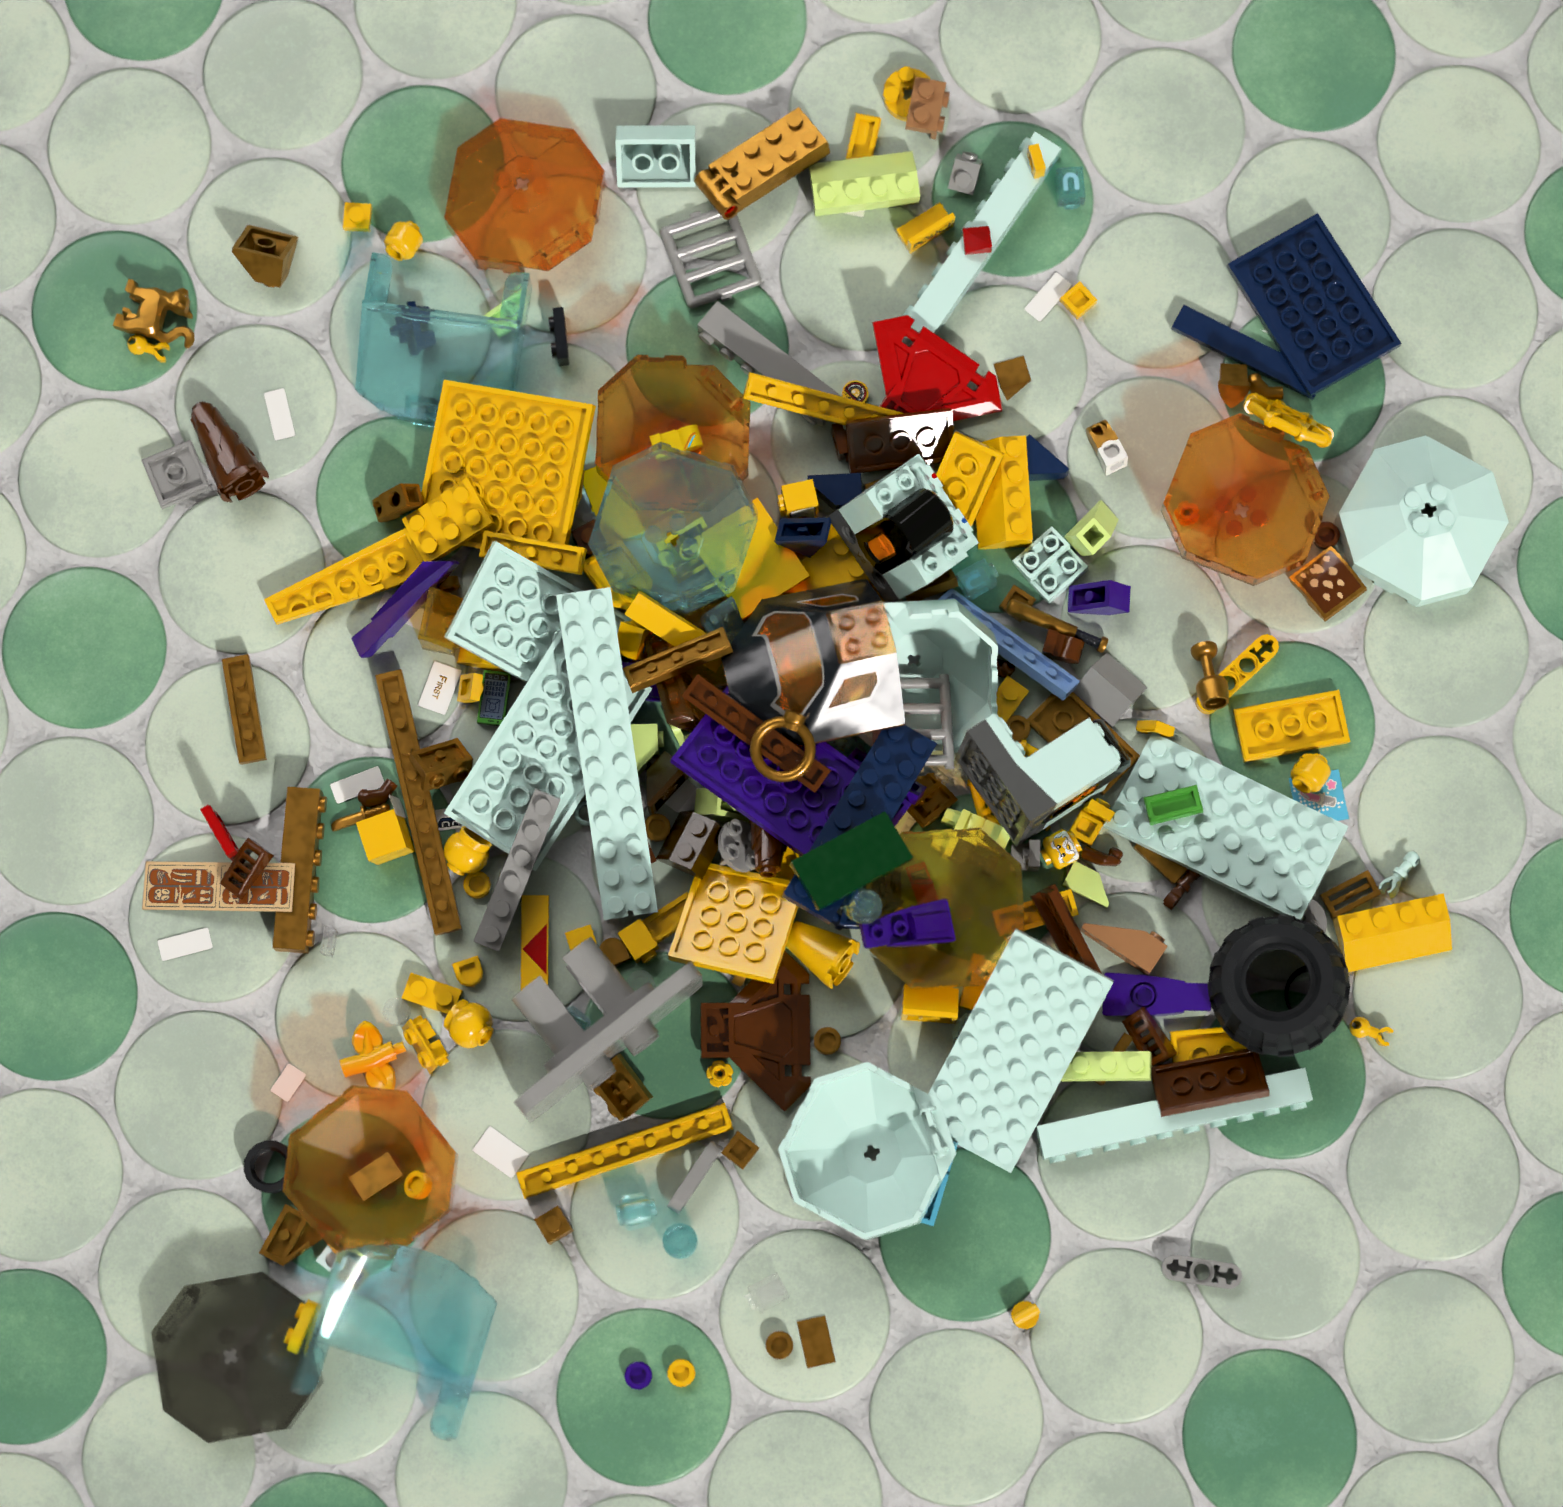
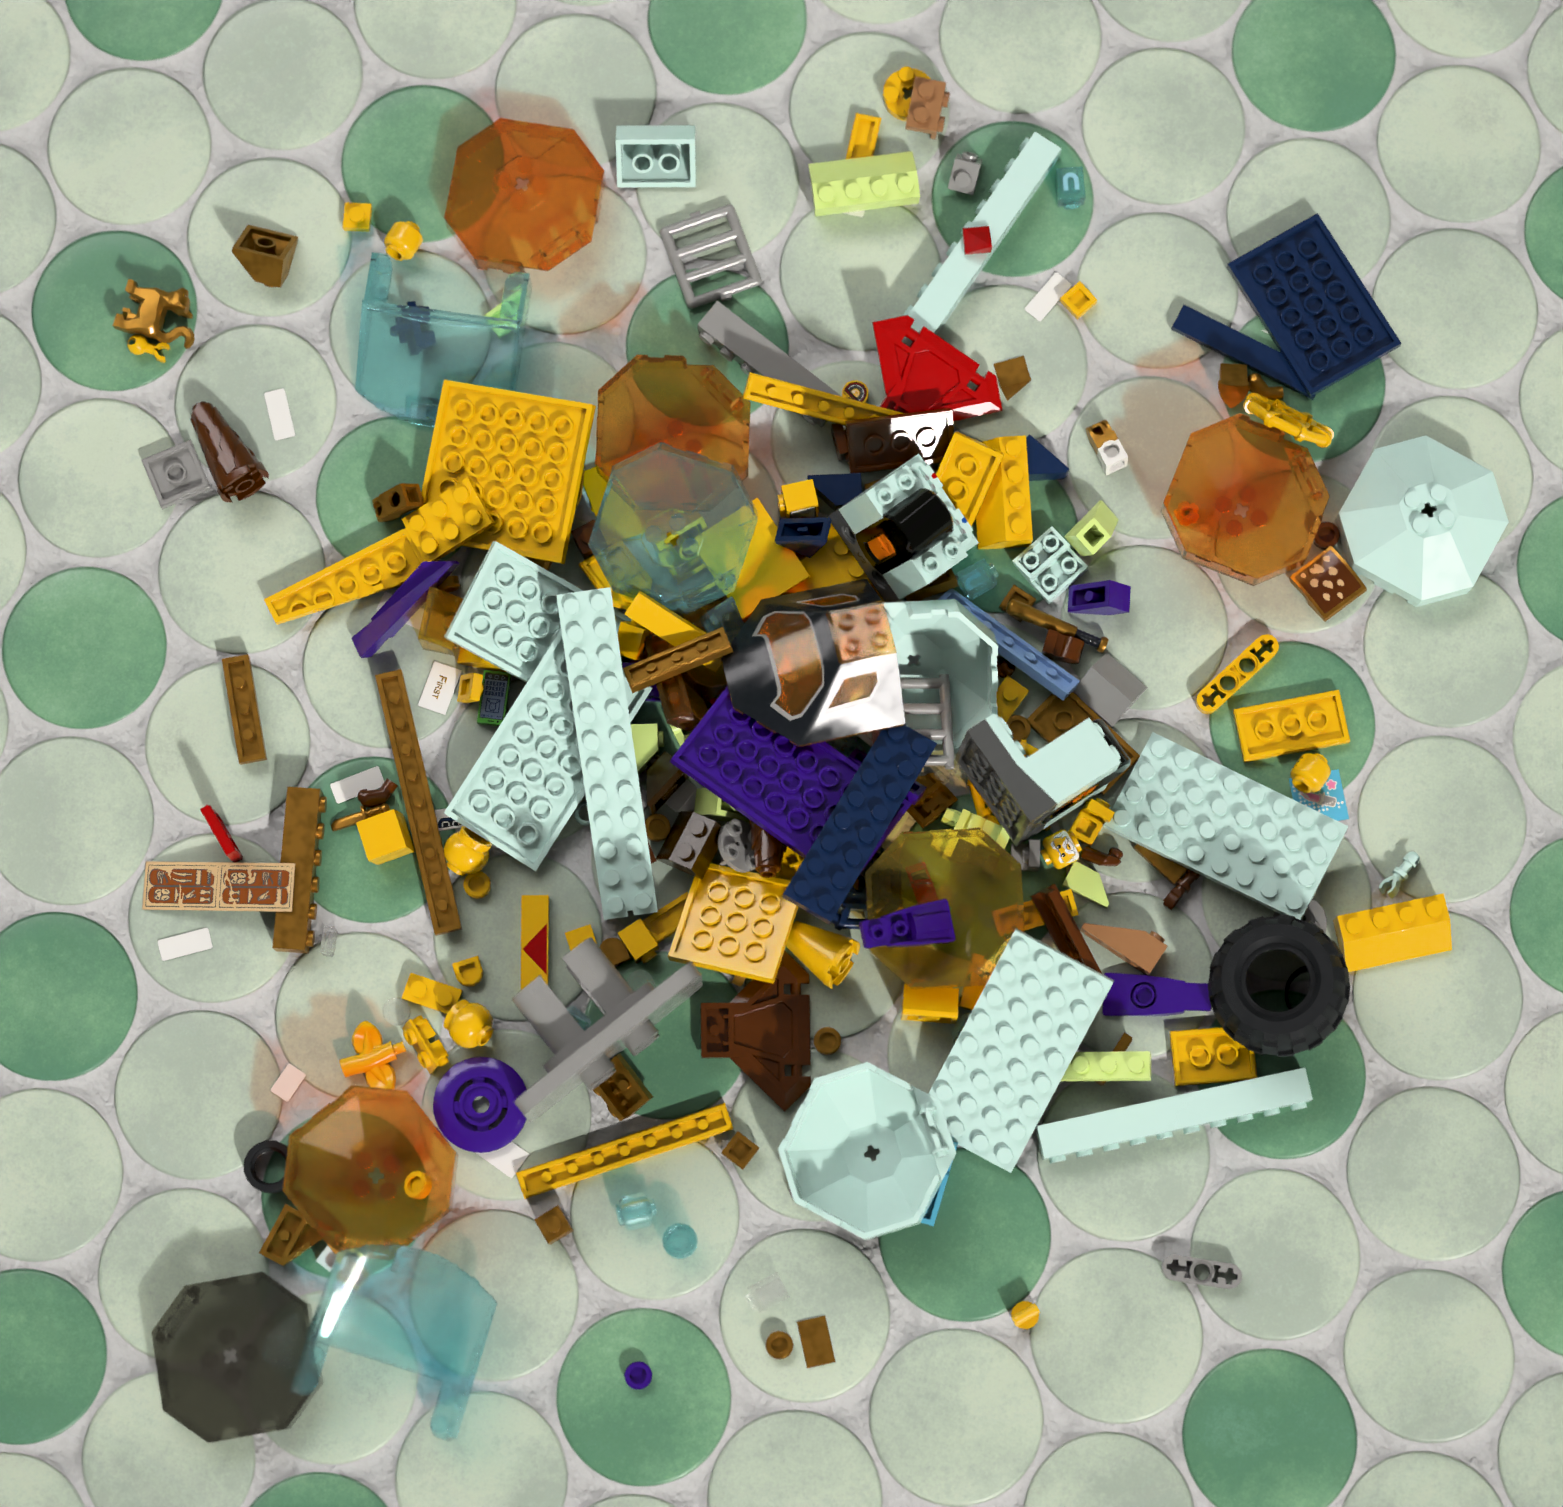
reddish brown slope [220,838,274,900] -> none
yellow plate [284,1299,319,1354] -> none
pearl gold sticker [349,1152,403,1201] -> none
white sticker [389,795,407,818] -> none
pearl gold bracket [409,738,473,792] -> none
light grey brick [474,788,561,951] -> none
yellow tile [479,530,587,575] -> none
black plate [548,307,569,366] -> none
yellow leg [649,424,704,463] -> none
light grey beam [667,1140,723,1214] -> none
yellow tile [667,1359,695,1387] -> none
reddish brown plate [682,674,832,793] -> none
hinge [694,107,830,220] -> none
yellow plate [706,1060,733,1087] -> none
pearl gold piece [750,709,816,782] -> none
dark green tile [790,811,914,911] -> none
clear light blue head [843,887,883,924] -> none
yellow panel [896,202,955,253] -> none
yellow tile [1027,143,1046,179] -> none
reddish brown slope [1122,1007,1177,1067] -> none
yellow tile [1136,720,1175,737] -> none
bright green tile [1143,785,1203,825] -> none
reddish brown tile [1151,1049,1270,1117] -> none
pearl gold piece [1190,641,1229,710] -> none
pearl gold tile [1319,870,1381,920] -> none
yellow arm [1349,1016,1393,1047] -> none
none -> dark purple piece [433,1057,527,1153]

